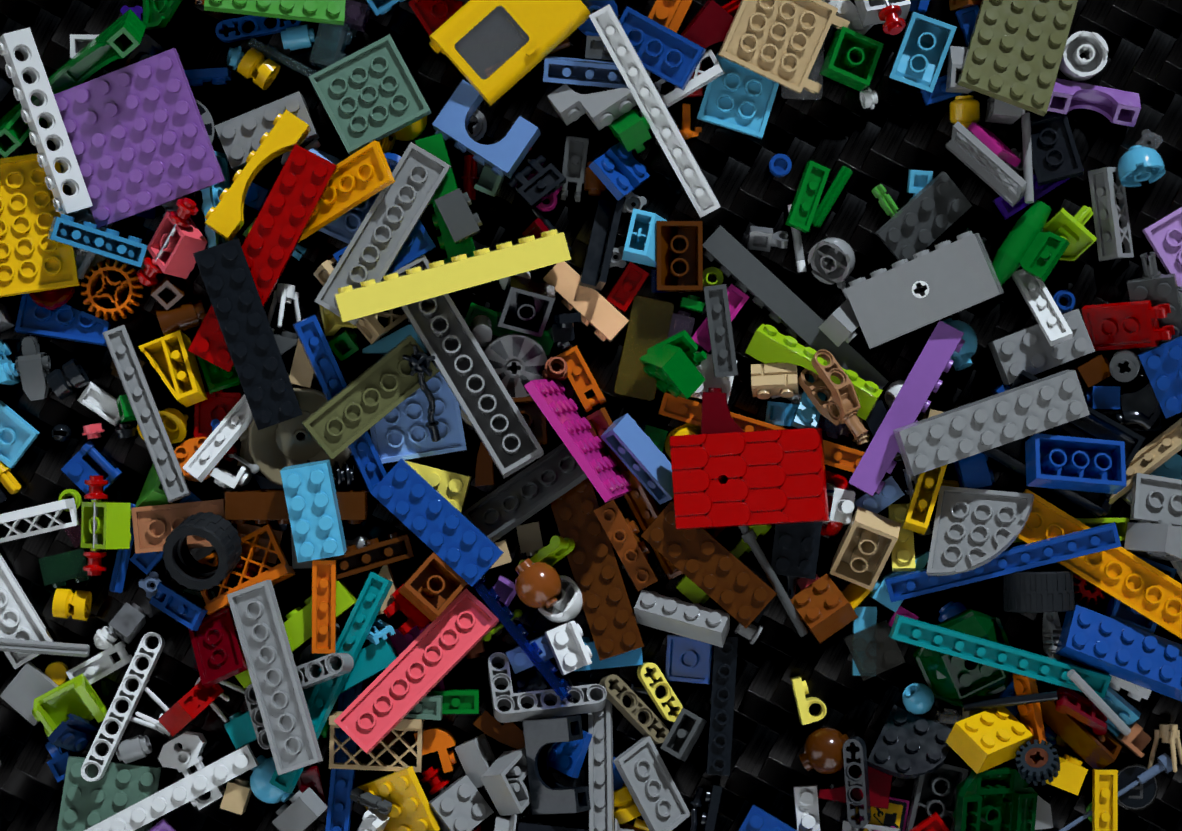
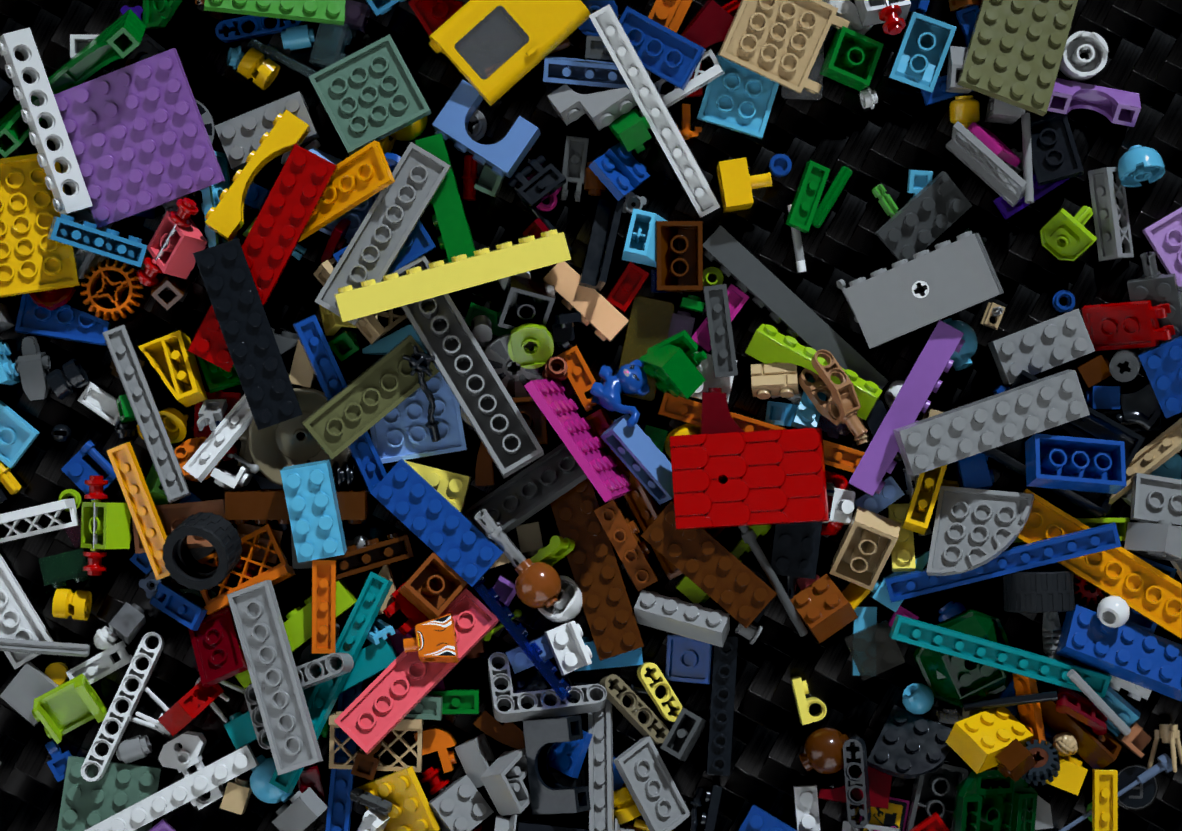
dark blue plate [47,713,100,753] -> none
coral plate [82,423,105,439] -> none
blue axle [109,503,136,593] -> none
reddish brown plant [156,300,207,336] -> none
blue plate [184,67,232,87] -> none
white plant [267,284,301,328] -> none
dark grey brick [434,188,483,245] -> none
light grey plate [609,246,626,269] -> none
flat silver plate [747,226,788,252] -> none
light grey cylinder [808,237,855,285] -> none
light grey slope [818,299,860,347] -> none
green plate [992,200,1070,286] -> none
white plate [1012,269,1073,346] -> none
clear plate [1135,129,1163,151] -> none
none -> light orange plate [107,442,170,580]
none -> light grey plate [197,399,228,431]
none -> dark red plate [321,217,351,263]
none -> reddish brown plate [351,741,382,781]
none -> orange torso [403,614,459,663]
none -> light grey pin [474,509,526,568]
none -> lime plate [508,323,554,369]
none -> blue animal [590,359,650,427]
none -> yellow brick [716,157,772,213]
none -> tan piece [980,302,1005,330]
none -> reddish brown brick [995,739,1036,782]
none -> tan piece [1052,732,1078,757]
none -> white piece [1097,595,1130,628]

